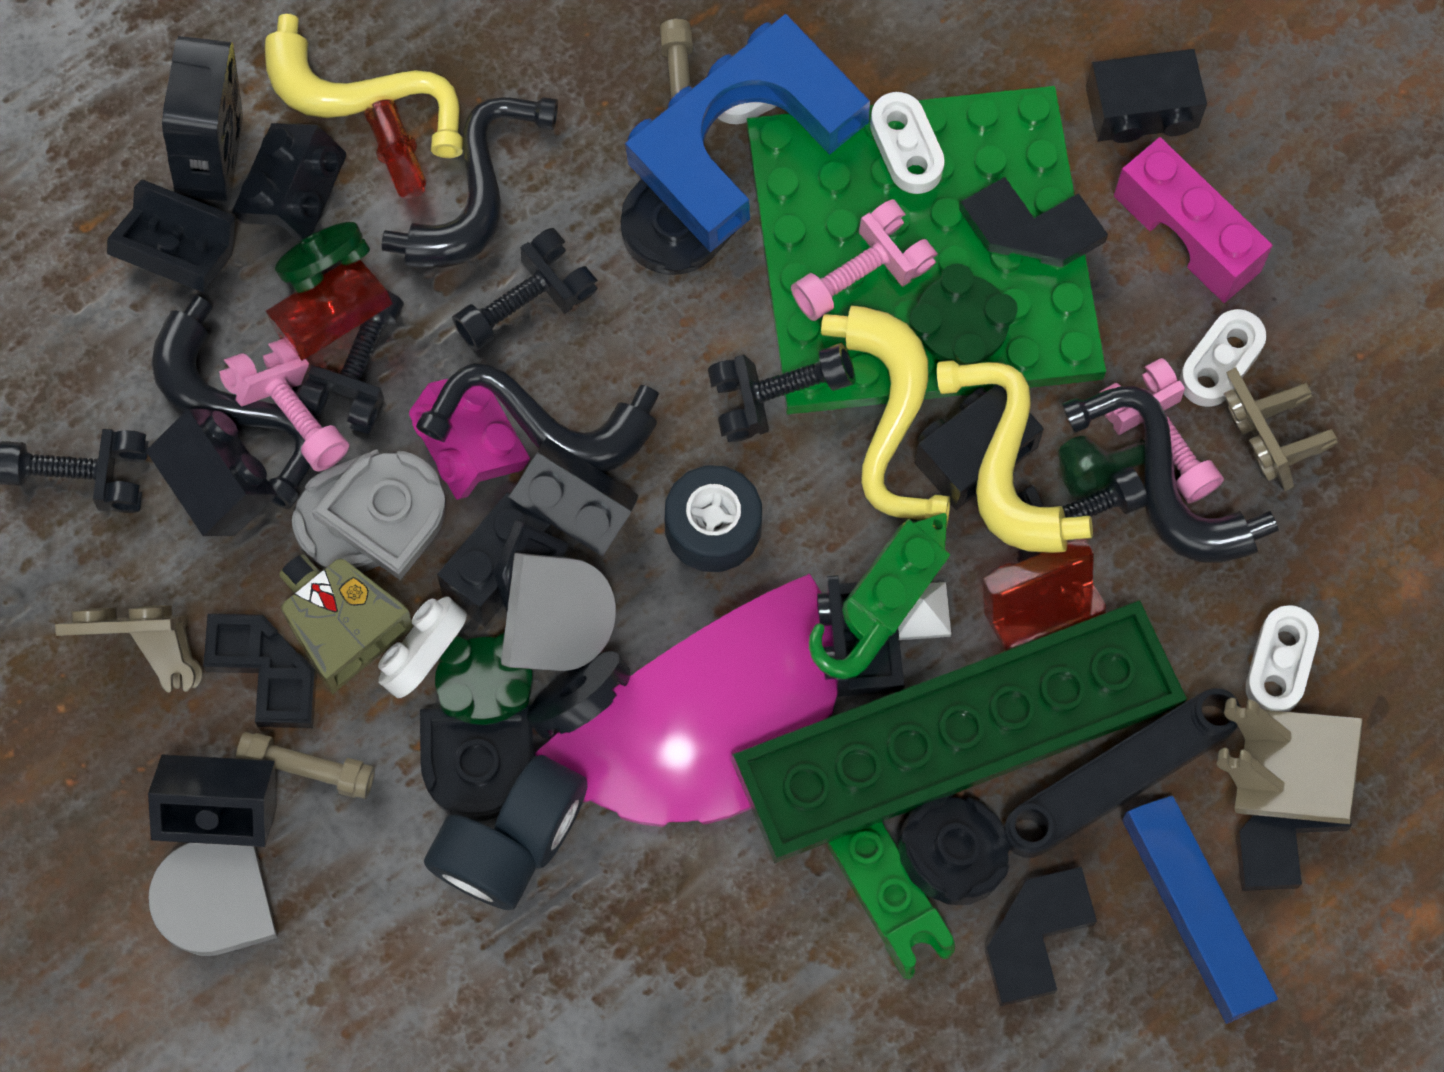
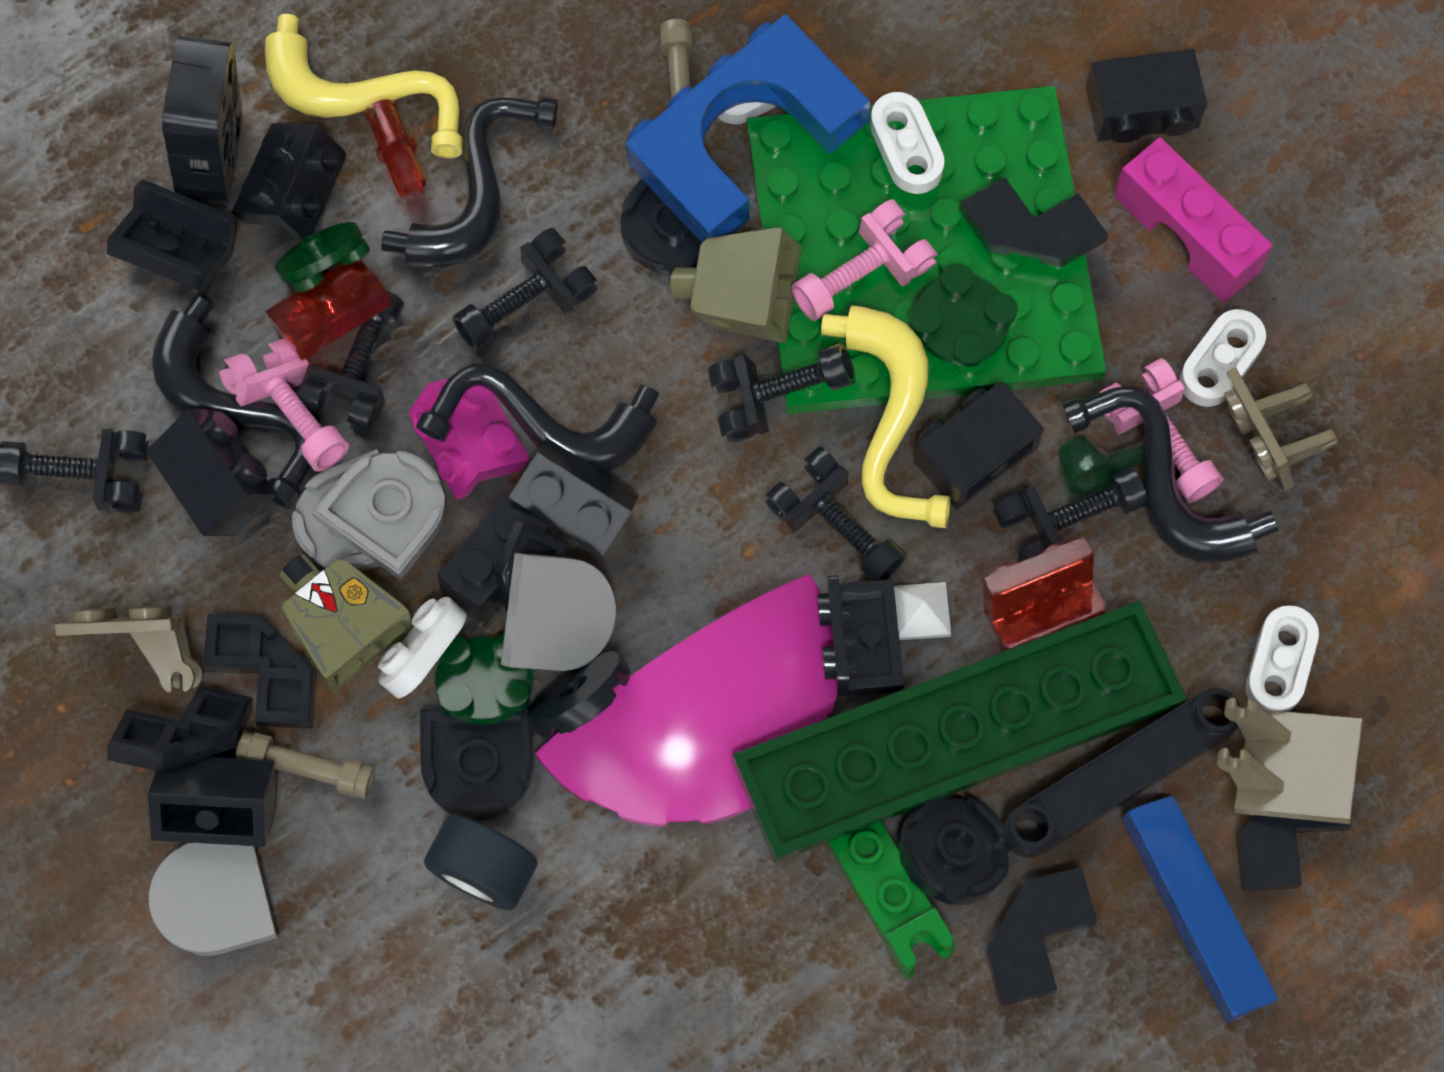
black wheel [494,755,588,869] -> none
black wheel [664,465,762,572] -> none
green plate [808,513,951,679] -> none
light yellow animal [937,360,1093,553] -> none
none -> black tile [107,686,253,772]
none -> olive torso [670,228,802,343]
none -> black bar [765,447,907,581]

